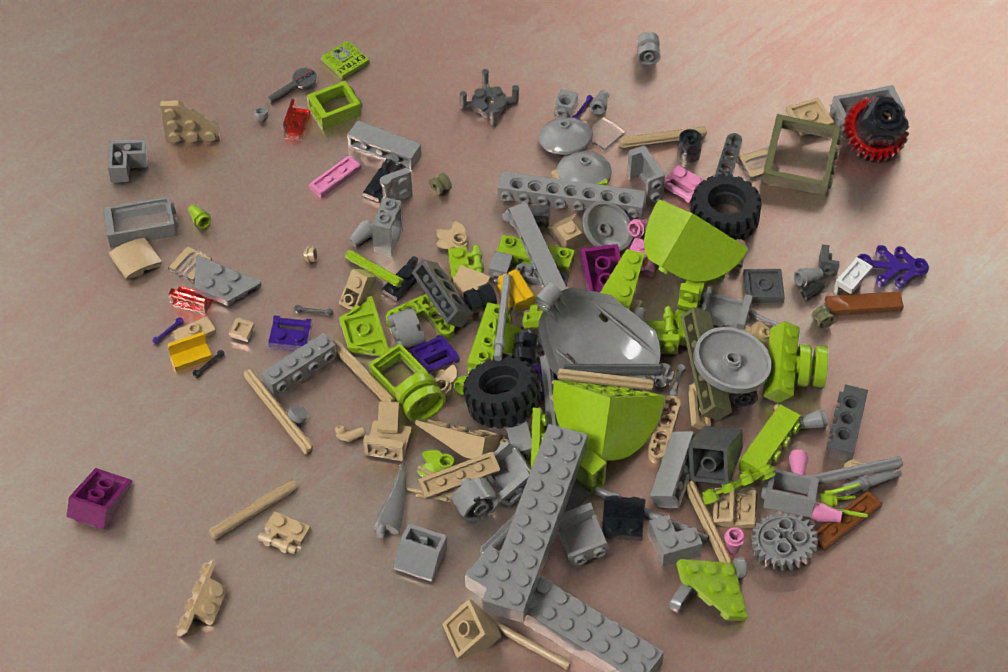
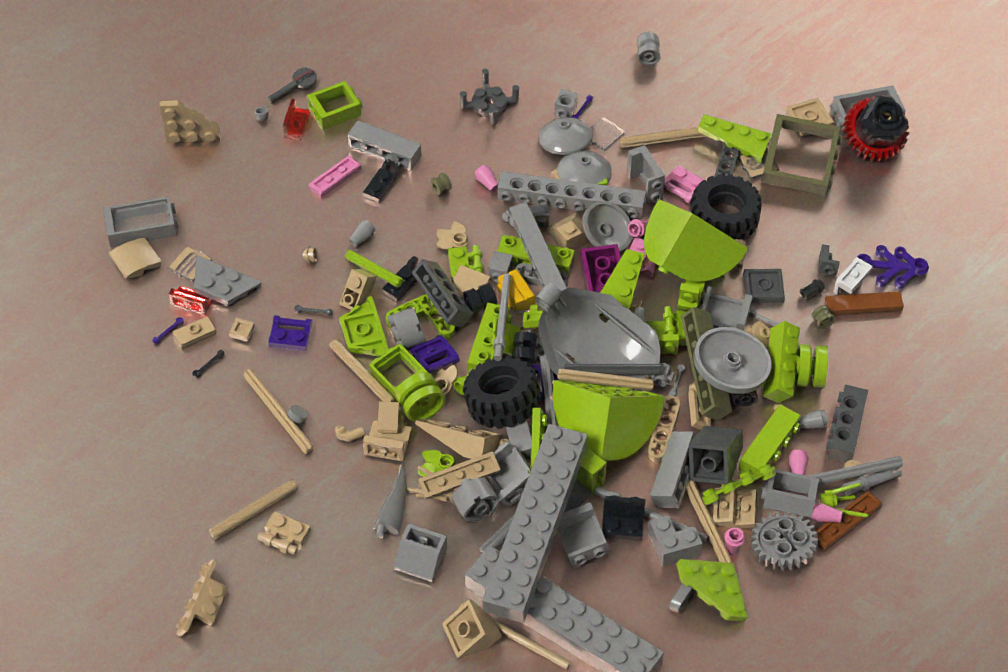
magenta slope [66,468,132,530] -> none
light grey brick [108,139,149,183] -> none
yellow panel [167,332,212,372] -> none
lime cone [188,204,211,229] -> none
light grey brick [261,333,337,398] -> none
lime tile [321,40,370,80] -> none
light grey window [372,197,403,257] -> none
light grey plate [380,167,412,202] -> none
light grey cone [590,90,609,115] -> none
black wheel [677,129,702,163] -> none
light grey tile [733,557,747,578] -> none
light grey cone [794,267,823,287] -> none
none -> bright pink cone [475,165,498,192]
none -> lime wing [698,114,772,163]

